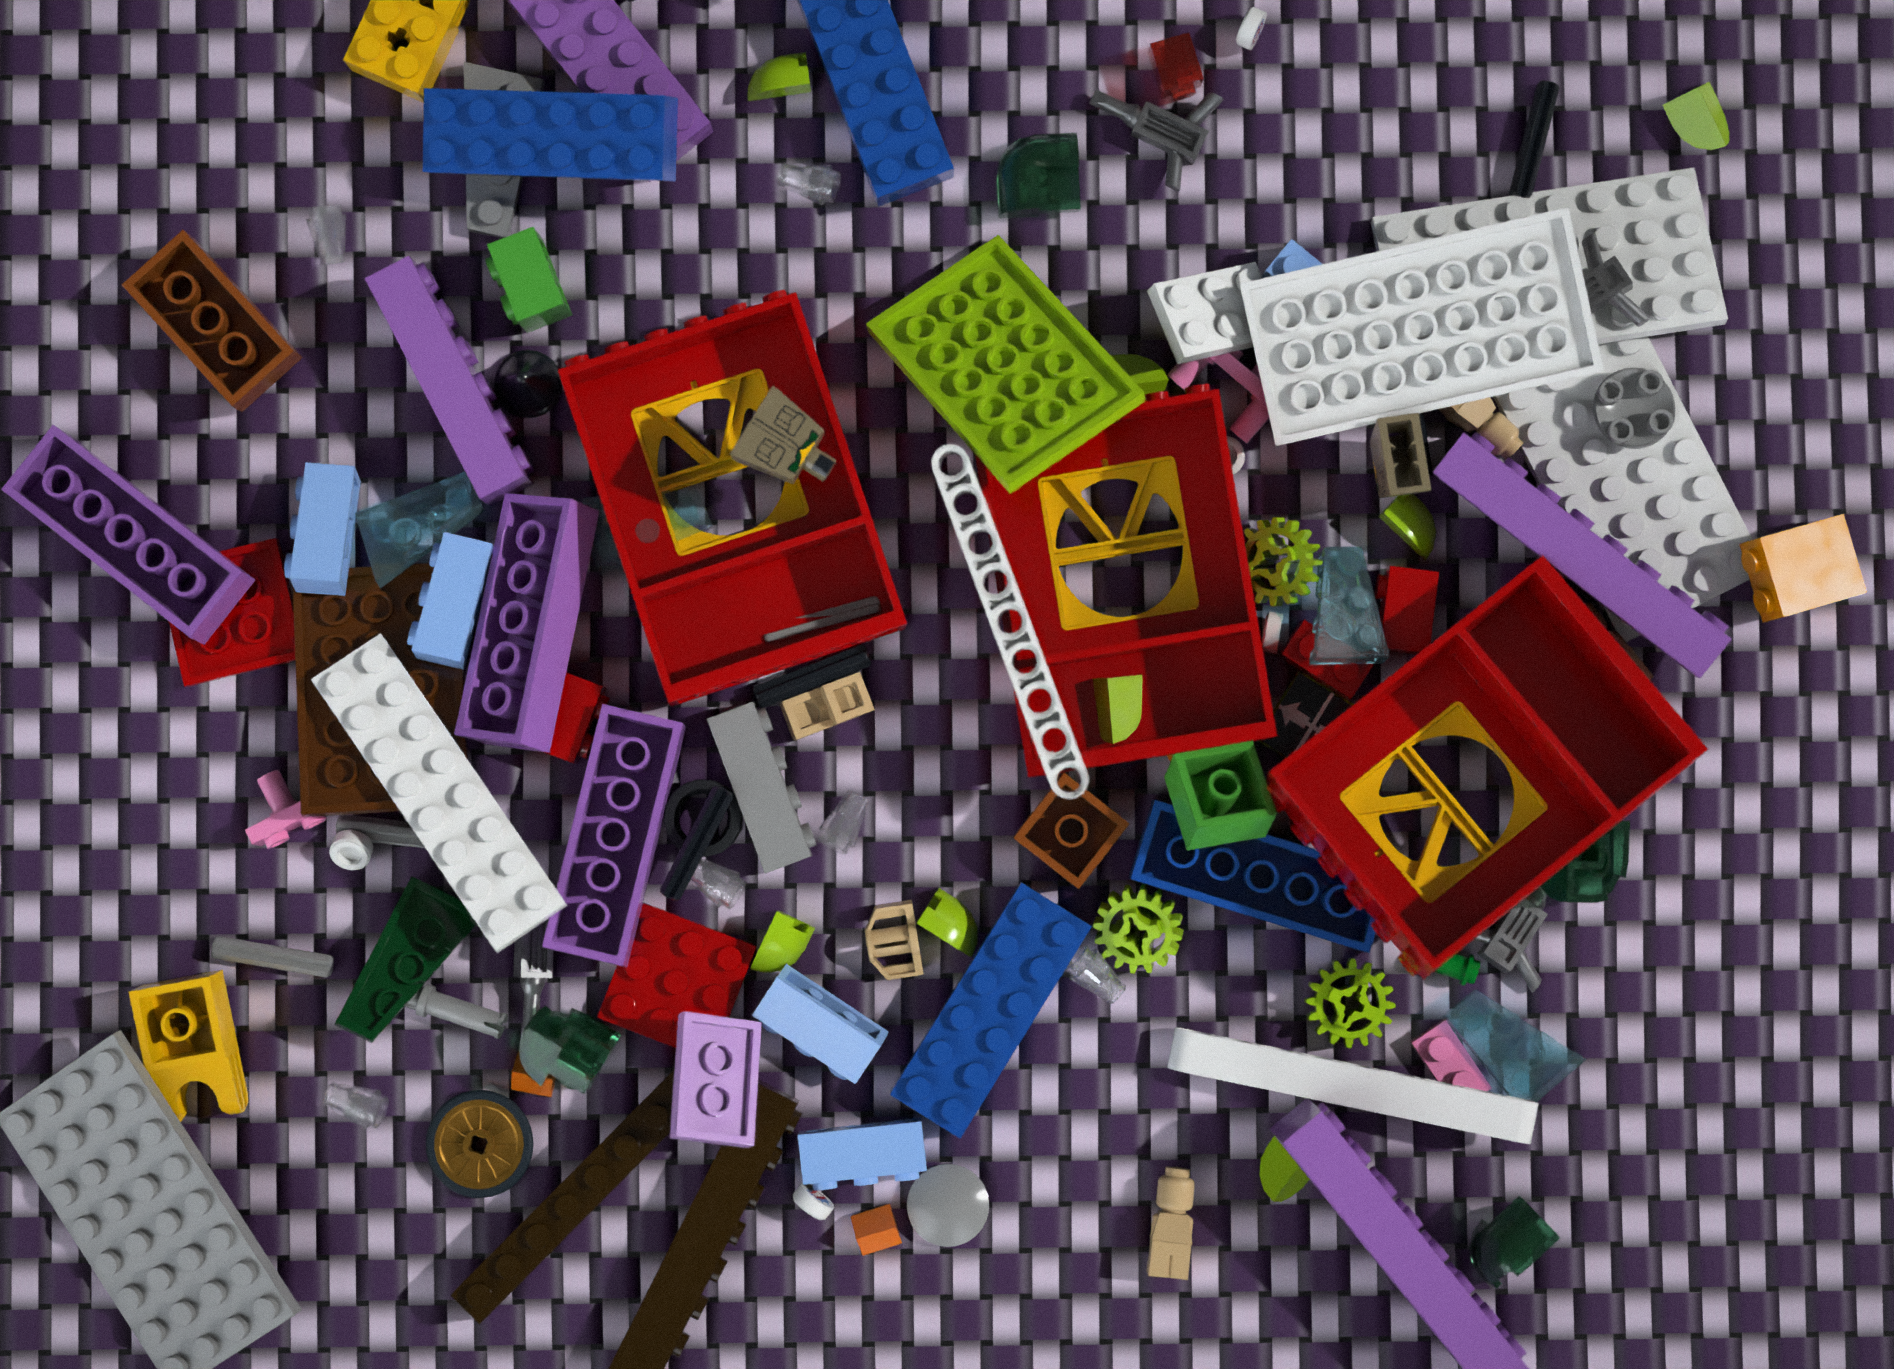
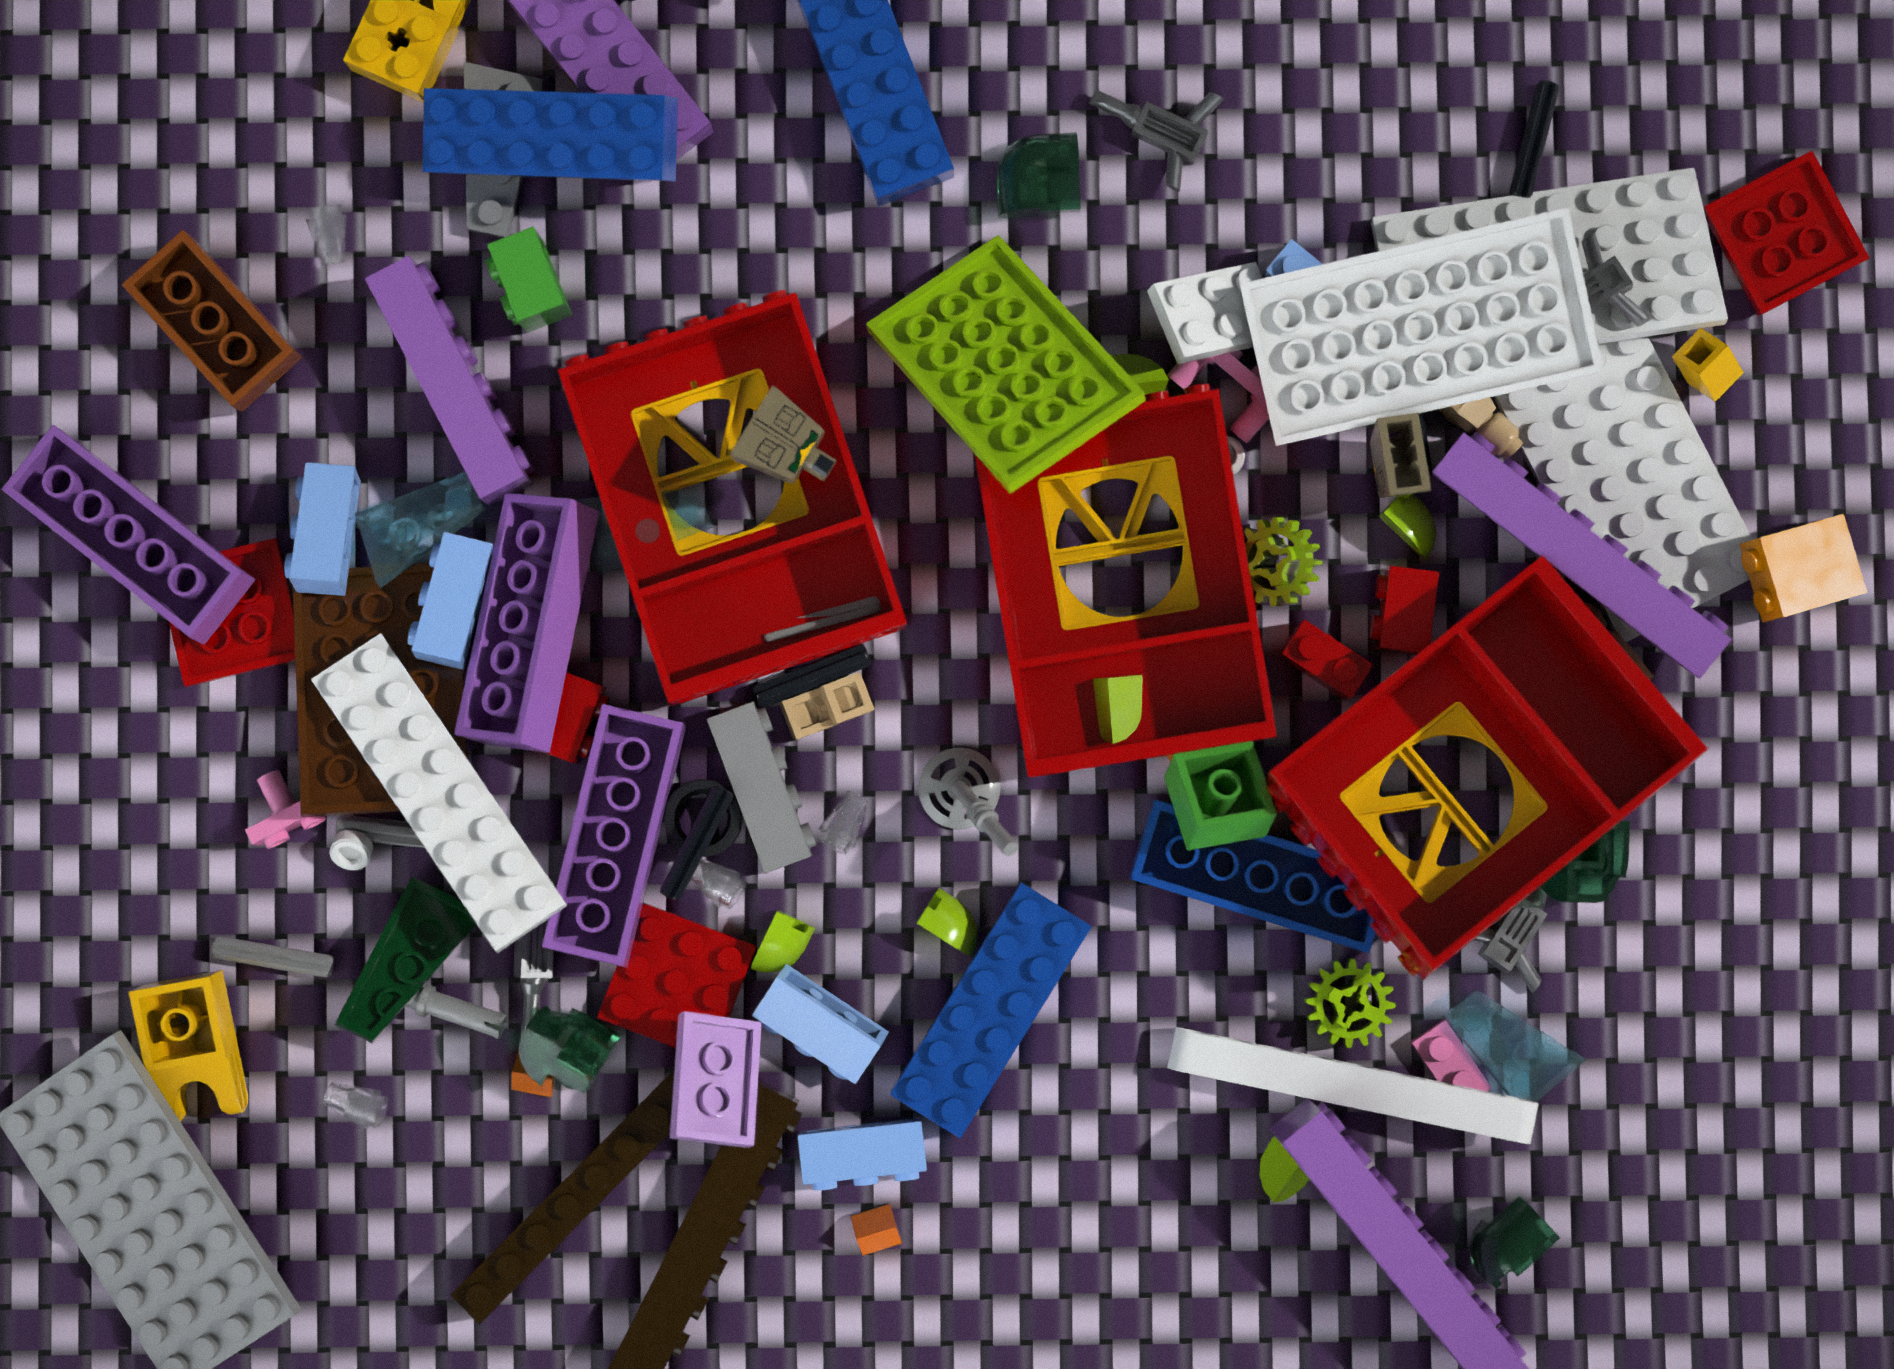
pearl gold wheel [426,1090,533,1198] -> none
black hat [494,350,563,418] -> none
lime brick [747,52,811,101] -> none
clear cone [778,162,841,205] -> none
white tile [793,1182,834,1220] -> none
tan piece [864,900,924,980] -> none
light grey dish [907,1164,989,1247] -> none
white beam [931,444,1089,799] -> none
dark orange brick [1012,773,1130,889] -> none
clear cone [1065,945,1126,1004] -> none
lime gear [1093,884,1184,974] -> none
tan piece [1146,1166,1195,1280] -> none
clear red brick [1148,32,1204,101] -> none
white tile [1236,7,1267,50] -> none
black tile [1257,670,1354,759] -> none
white tile [1262,611,1284,654] -> none
clear light blue wing [1309,547,1390,665] -> none
green pin [1434,954,1481,986] -> none
light grey dish [1593,368,1675,449] -> none
lime brick [1662,81,1729,150] -> none
none -> light grey dish [918,748,1018,856]
none -> yellow brick [1672,328,1744,402]
none -> red plate [1703,150,1870,317]

